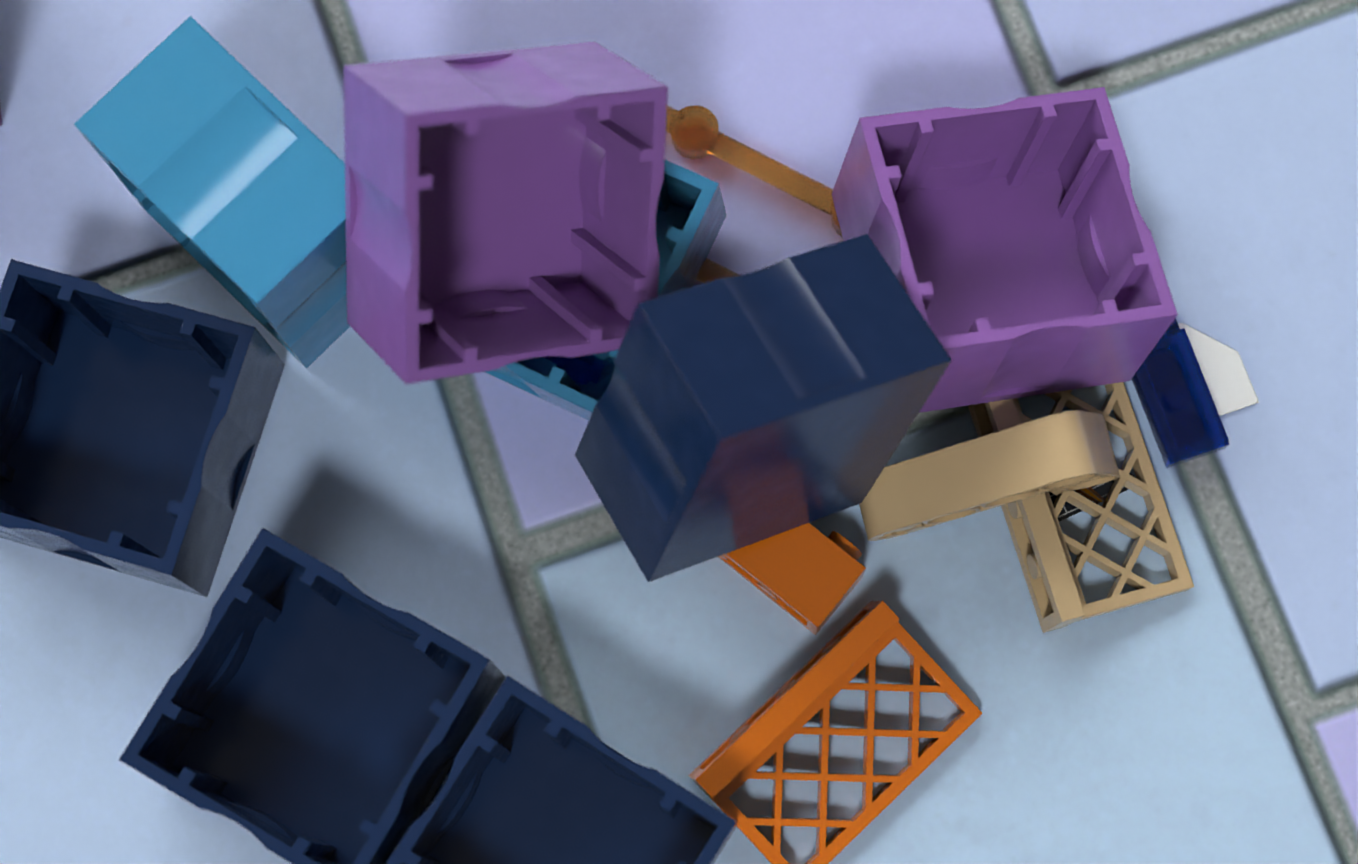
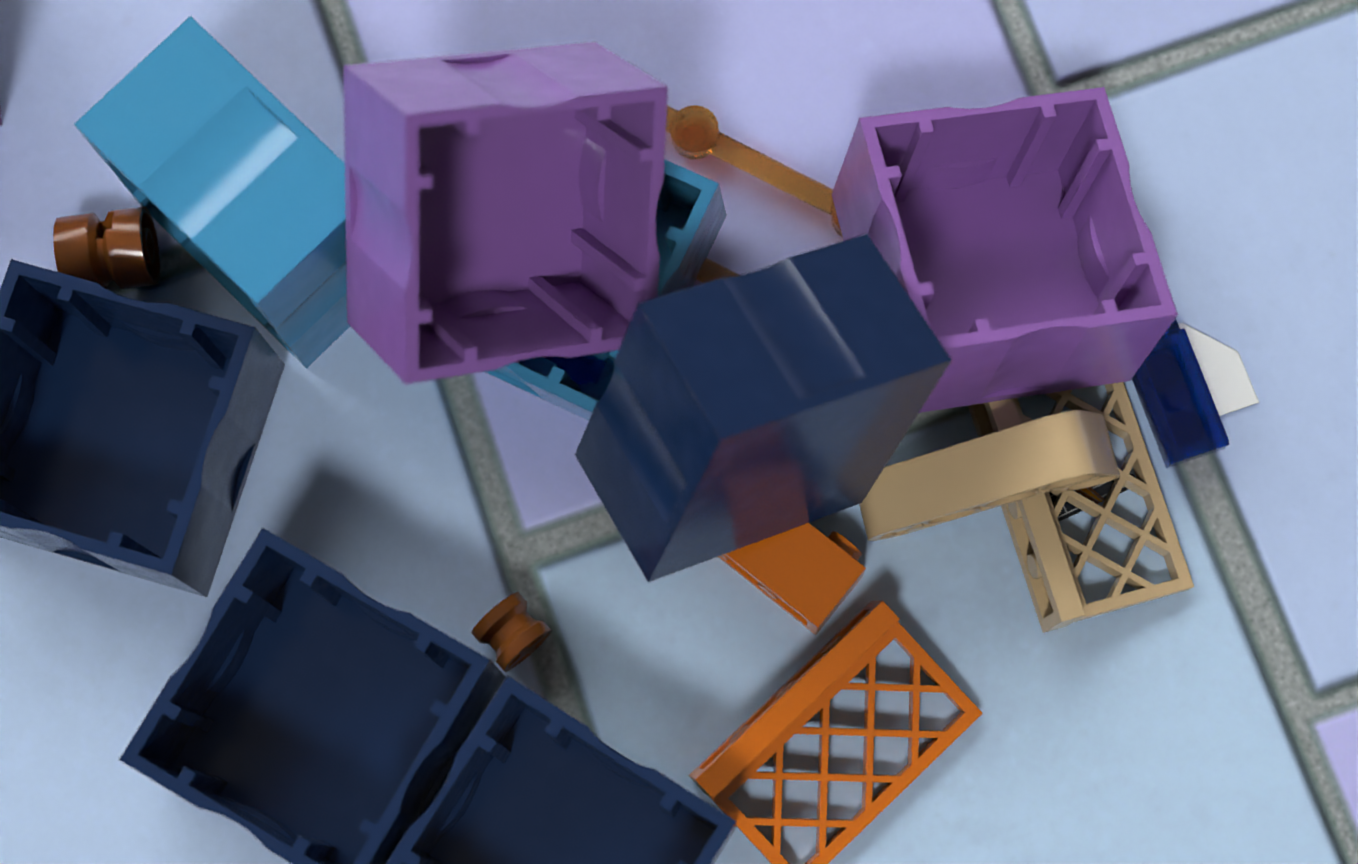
none -> dark orange wheel [53,206,160,289]
none -> dark orange wheel [471,592,552,672]

